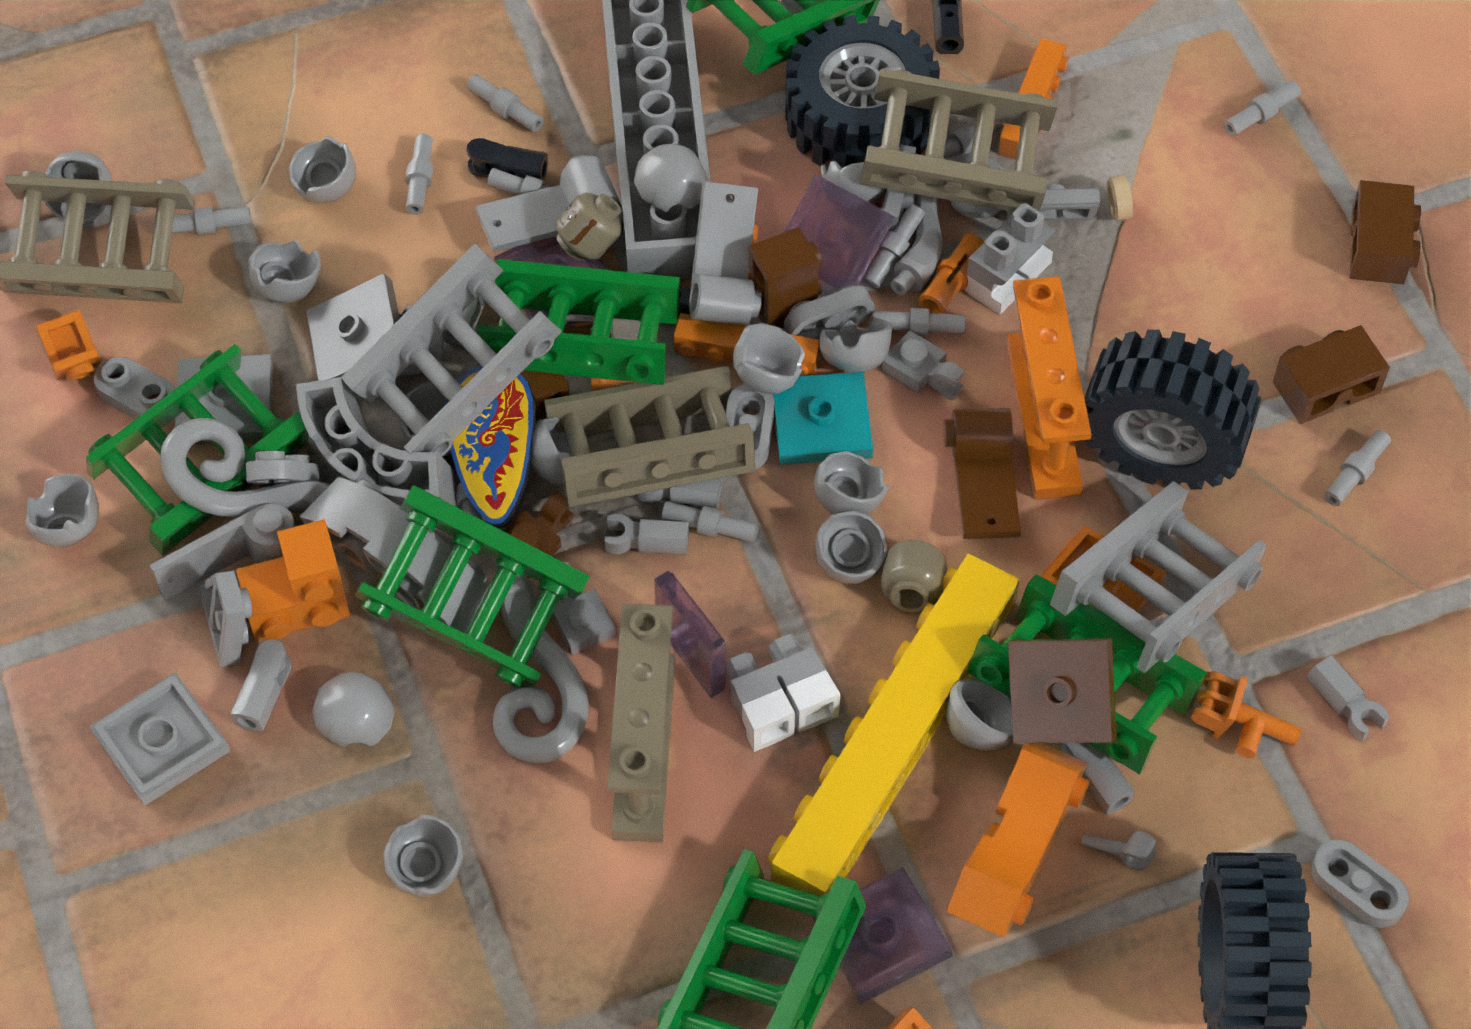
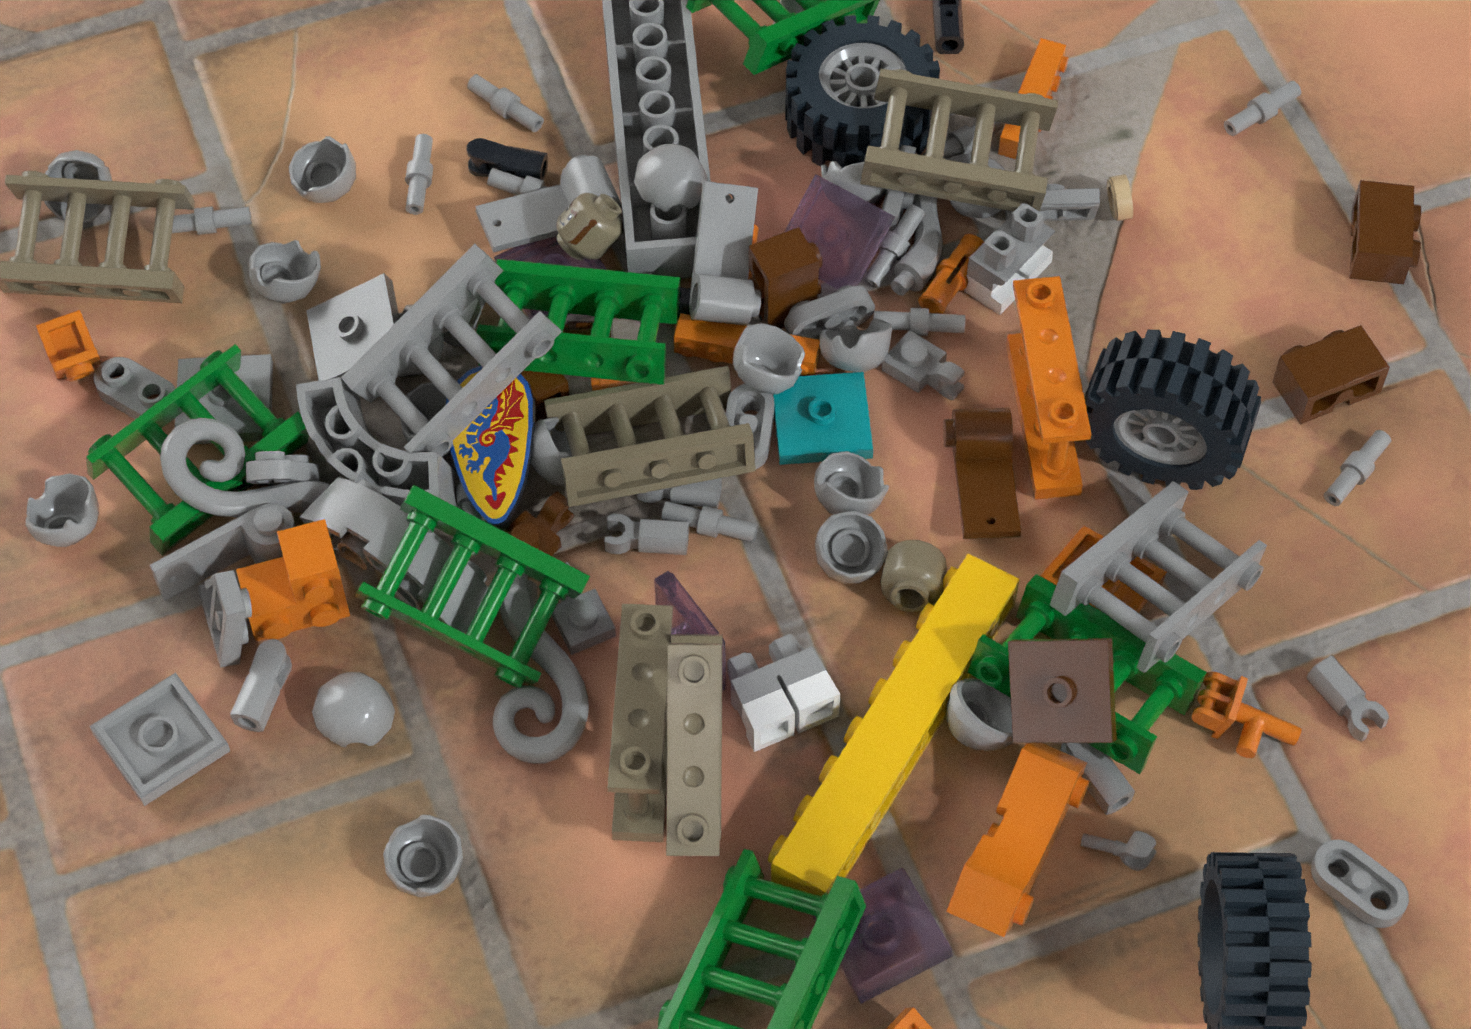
none -> dark tan fence [666,634,723,856]

